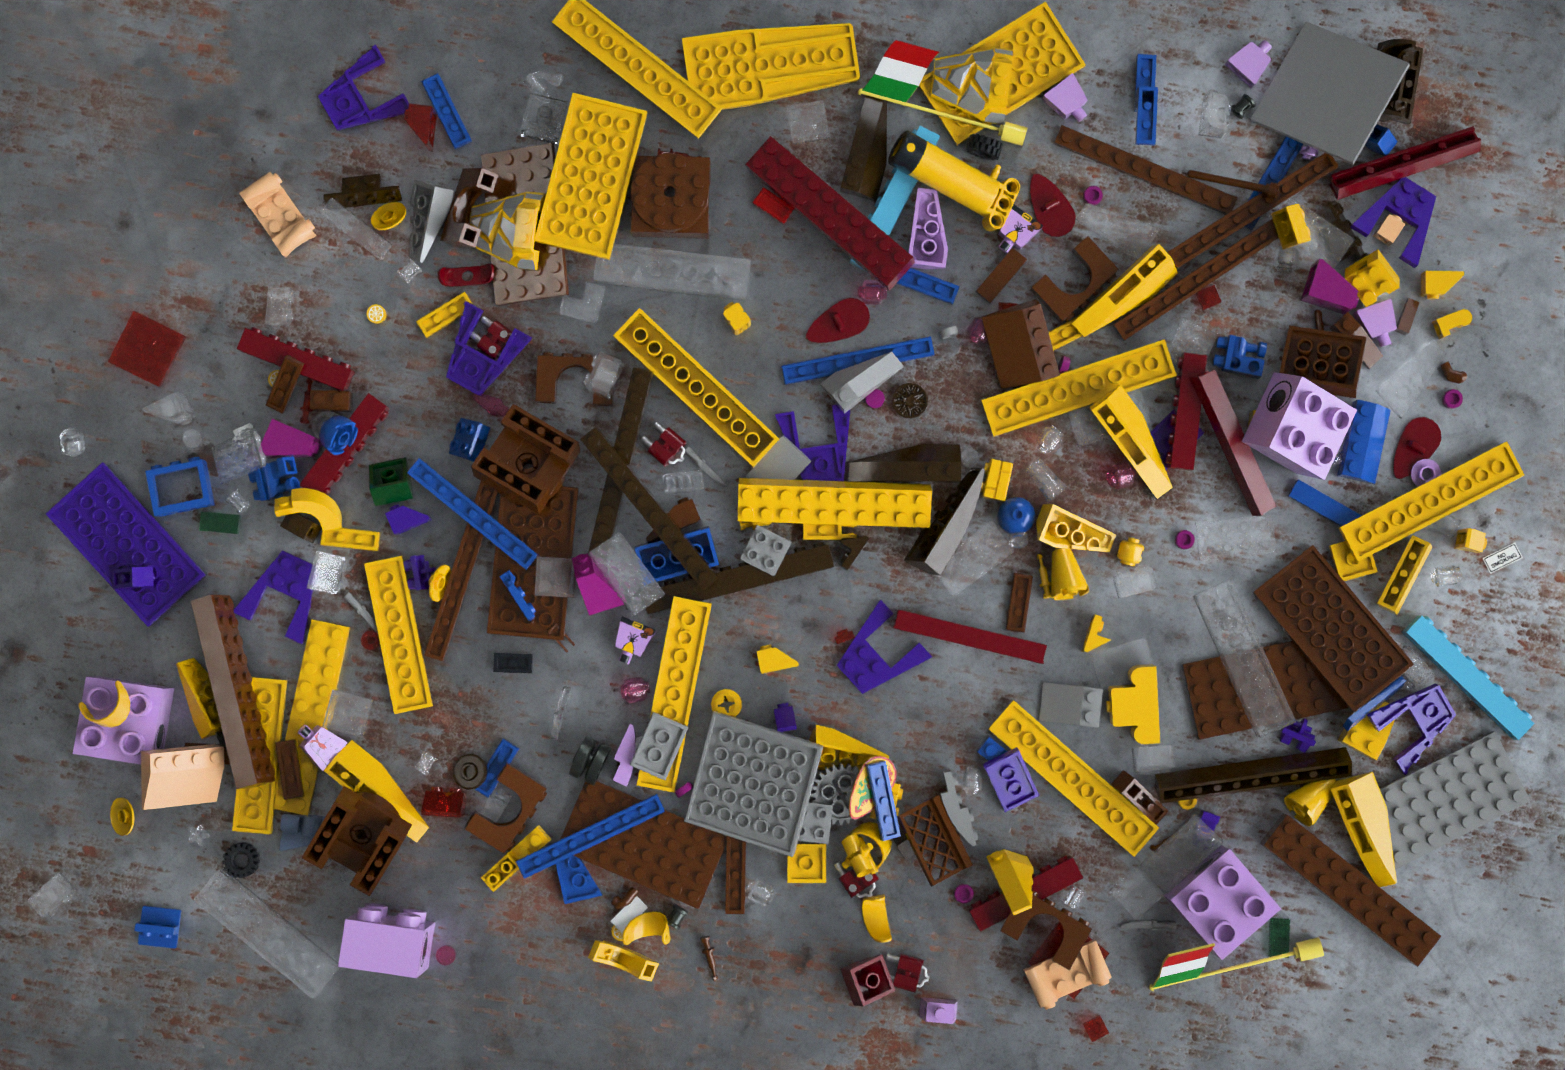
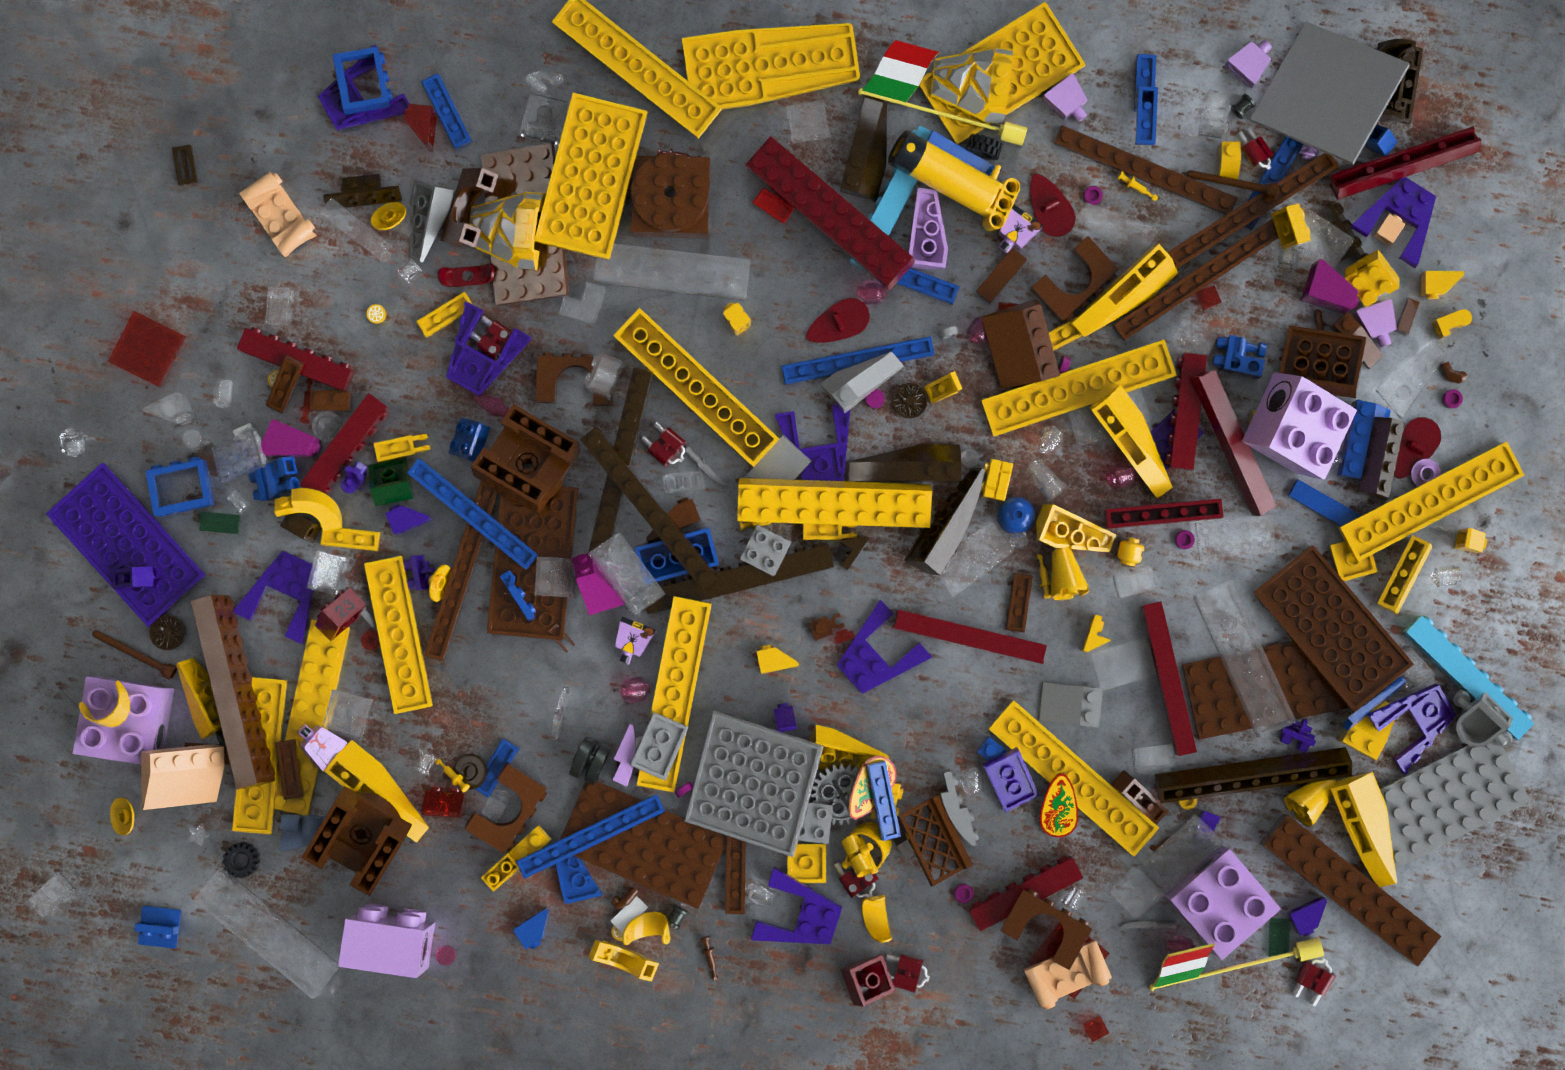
blue cylinder [319,415,358,455] -> none
black plate [493,653,533,673] -> none
yellow gear [711,689,742,717] -> none
lavender torso [919,997,957,1024] -> none
yellow wedge [986,849,1034,915] -> none
yellow brick [1106,664,1160,744] -> none
white sticker [1483,543,1523,574] -> none
none -> reddish brown piece [92,630,177,680]
none -> dark brown wheel [149,615,186,650]
none -> dark brown tile [172,144,199,186]
none -> clear brick [213,380,234,408]
none -> dark red brick [315,588,366,642]
none -> blue window [333,47,393,115]
none -> dark purple hips [341,461,367,493]
none -> yellow hinge [374,434,430,462]
none -> yellow piece [435,759,470,792]
none -> blue slope [513,907,550,950]
none -> dark purple wing [751,866,842,944]
none -> reddish brown plate [808,613,845,641]
none -> yellow slope [924,371,962,404]
none -> blue tile [927,131,995,176]
none -> shield [1039,773,1078,838]
none -> dark red brick [1103,499,1224,530]
none -> yellow piece [1117,171,1158,201]
none -> dark red tile [1141,601,1197,756]
none -> clear pink head [1166,935,1196,954]
none -> yellow slope [1218,141,1241,184]
none -> dark red piece [1236,127,1274,170]
none -> dark purple slope [1287,896,1327,937]
none -> dark red piece [1292,958,1336,1006]
none -> dark brown slope [1359,417,1405,500]
none -> light grey piece [1453,690,1513,748]

